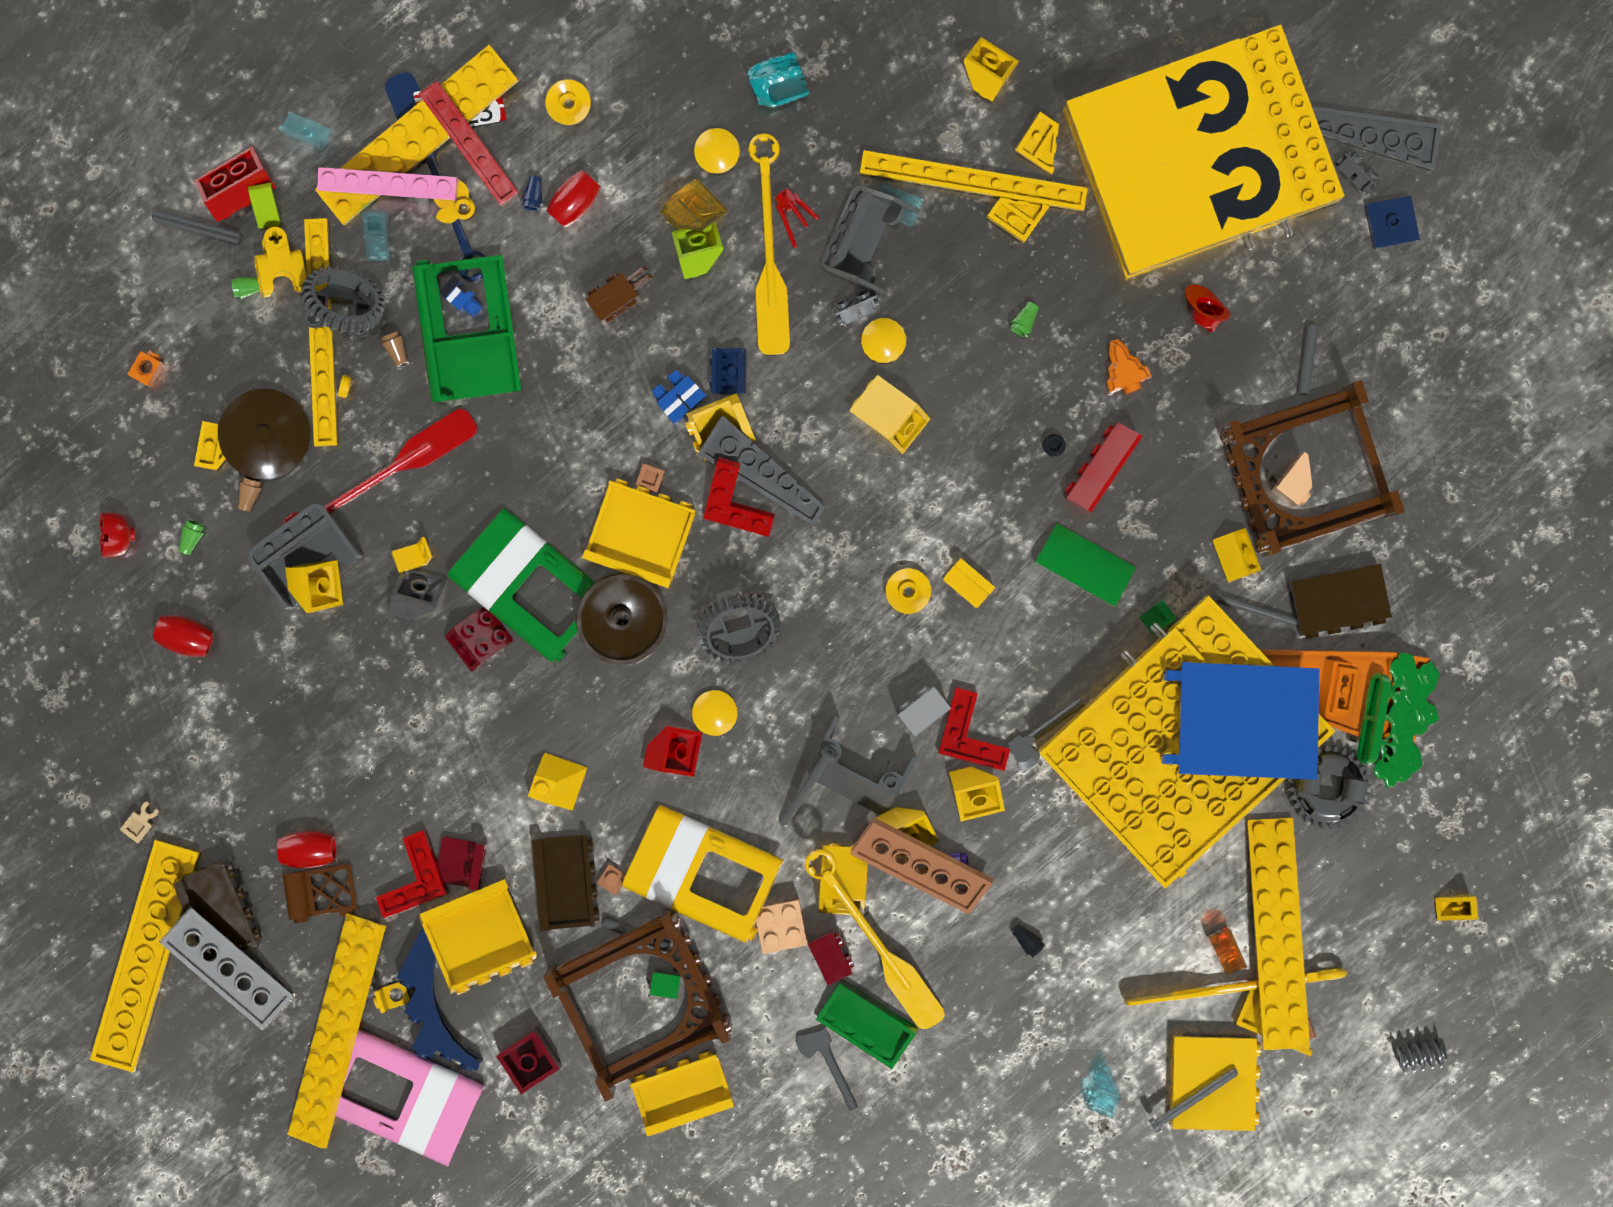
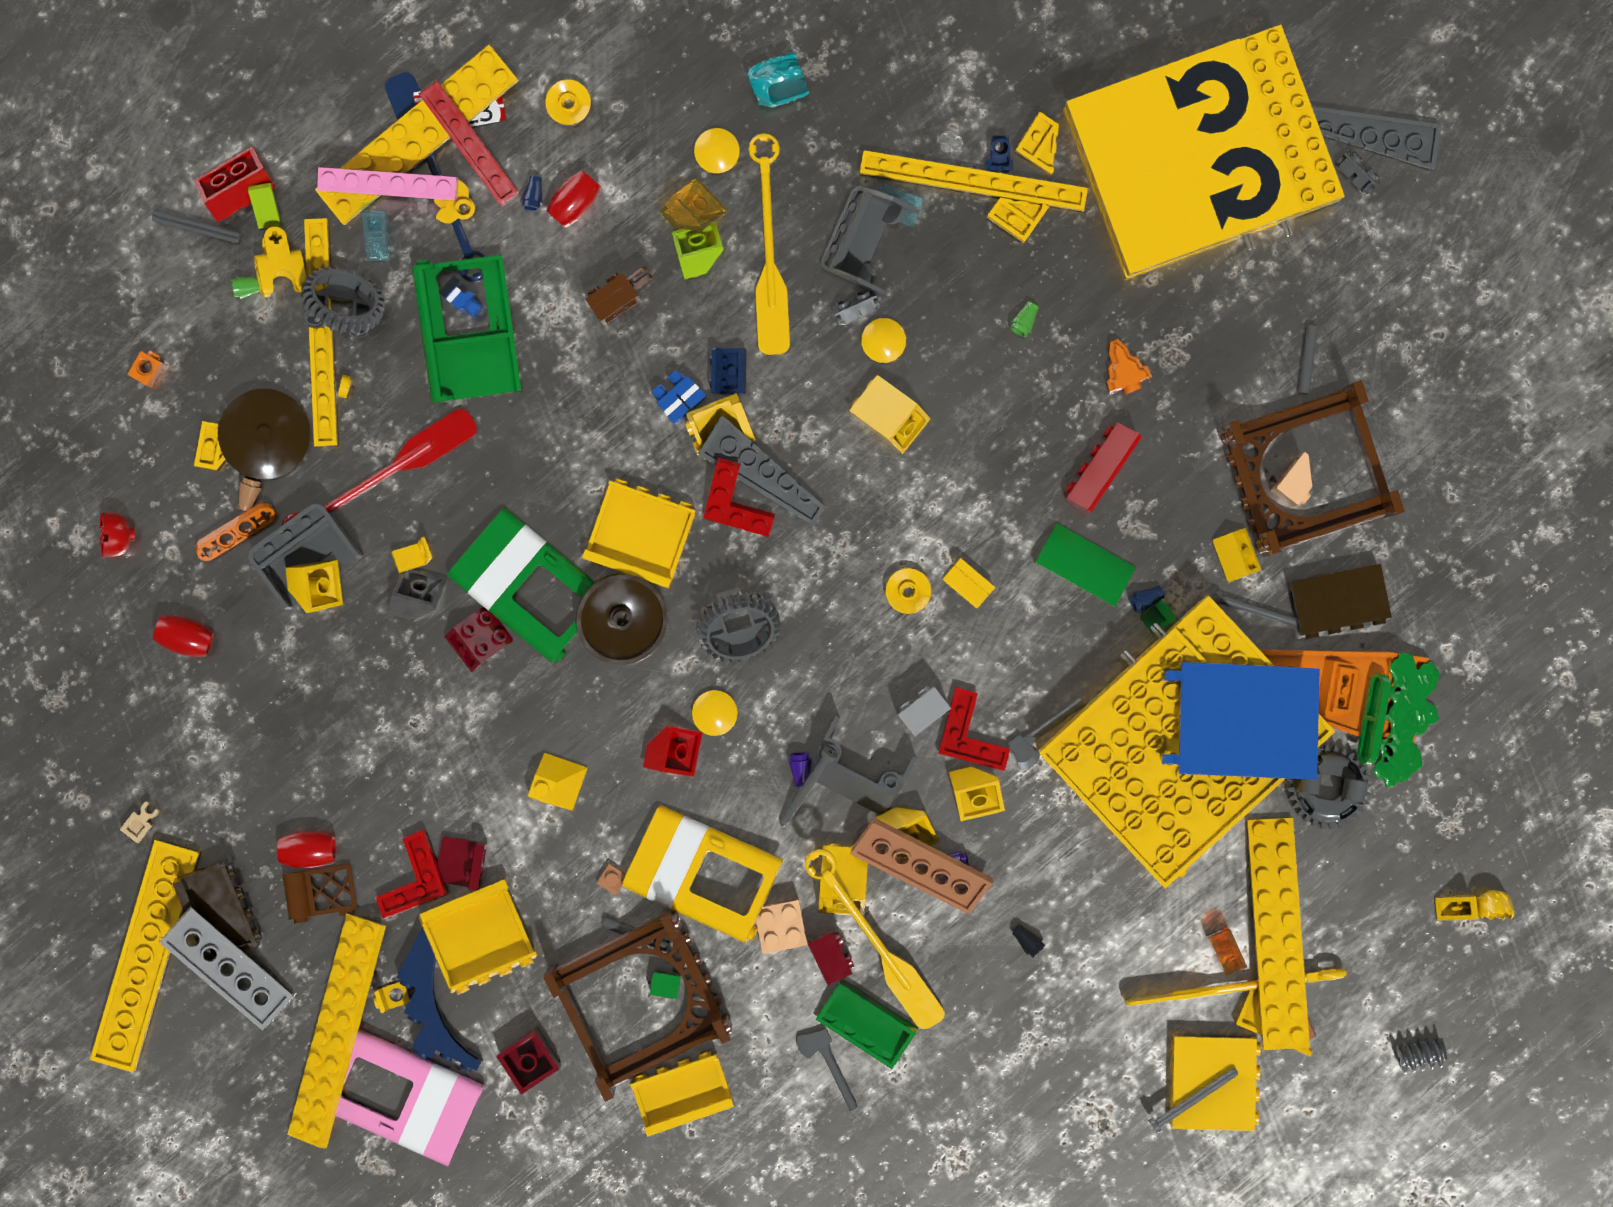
bright green cone [178,520,204,555] -> none
clear light blue panel [278,112,332,152] -> none
medium nougat cone [381,331,408,366] -> none
dark brown panel [532,834,600,931] -> none
nougat plate [636,464,665,493] -> none
red plant [775,188,819,248] -> none
yellow slope [964,37,1019,102] -> none
black plate [1043,434,1066,457] -> none
clear light blue slope [1084,1063,1121,1119] -> none
red piece [1185,285,1231,332] -> none
dark blue plate [1365,196,1420,250] -> none
none -> orange beam [195,502,276,561]
none -> dark purple cone [788,752,811,787]
none -> dark blue plate [986,135,1013,170]
none -> dark blue cone [1129,586,1165,613]
none -> yellow hair [1477,890,1514,920]

